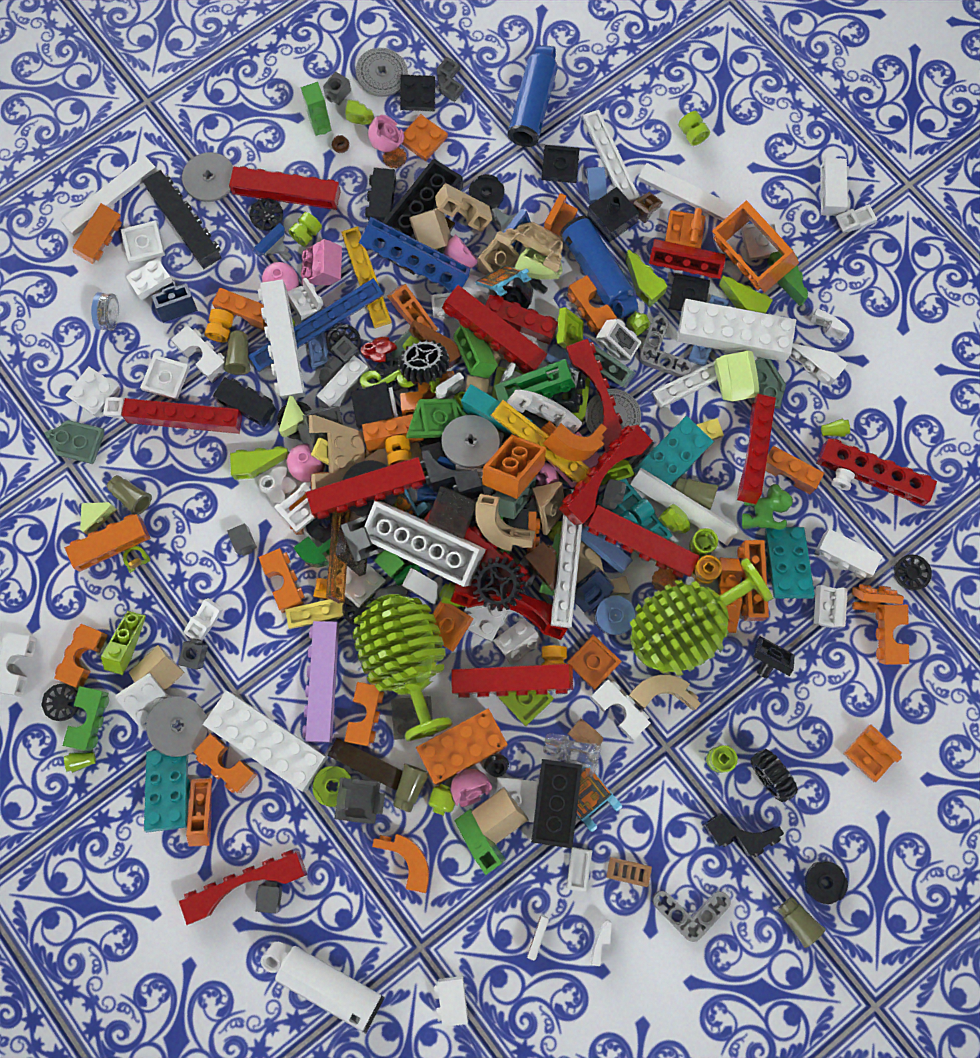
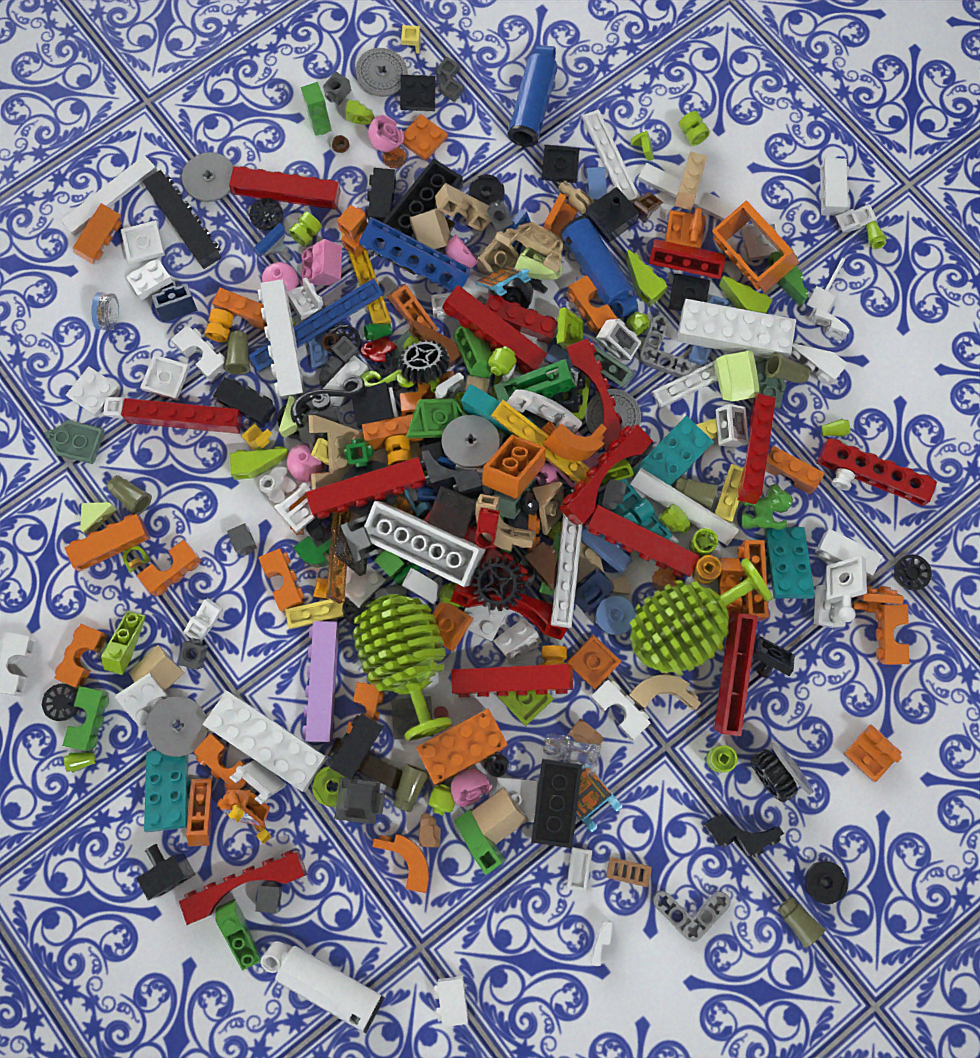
white tile [527,915,549,960] -> none
none -> orange arch [136,539,202,597]
none -> black brick [136,844,196,900]
none -> bright green slope [215,899,261,971]
none -> orange torso [217,790,271,844]
none -> white flag [230,760,287,805]
none -> yellow bracket [241,424,273,450]
none -> black plant [290,376,365,428]
none -> reddish brown plate [322,333,340,352]
none -> black brick [330,713,384,780]
none -> orange arch [337,204,367,257]
none -> green brick [344,438,374,467]
none -> green cone [364,323,392,341]
none -> light yellow panel [401,25,421,54]
none -> medium nougat rock [419,813,441,847]
none -> clear red cylinder [433,706,450,719]
none -> red piece [475,507,500,548]
none -> dark grey brick [487,200,514,232]
none -> lime head [488,346,516,376]
none -> black hat [521,492,539,516]
none -> tan arm [558,181,595,214]
none -> lime tile [630,131,654,161]
none -> tan arch [674,151,708,210]
none -> light yellow plate [714,464,743,524]
none -> red brick [714,611,758,736]
none -> white brick [716,404,749,448]
none -> olive plant [765,352,810,384]
none -> light grey piece [771,741,814,795]
none -> white piece [806,258,845,312]
none -> white plate [826,555,867,622]
none -> lime cone [866,221,887,249]

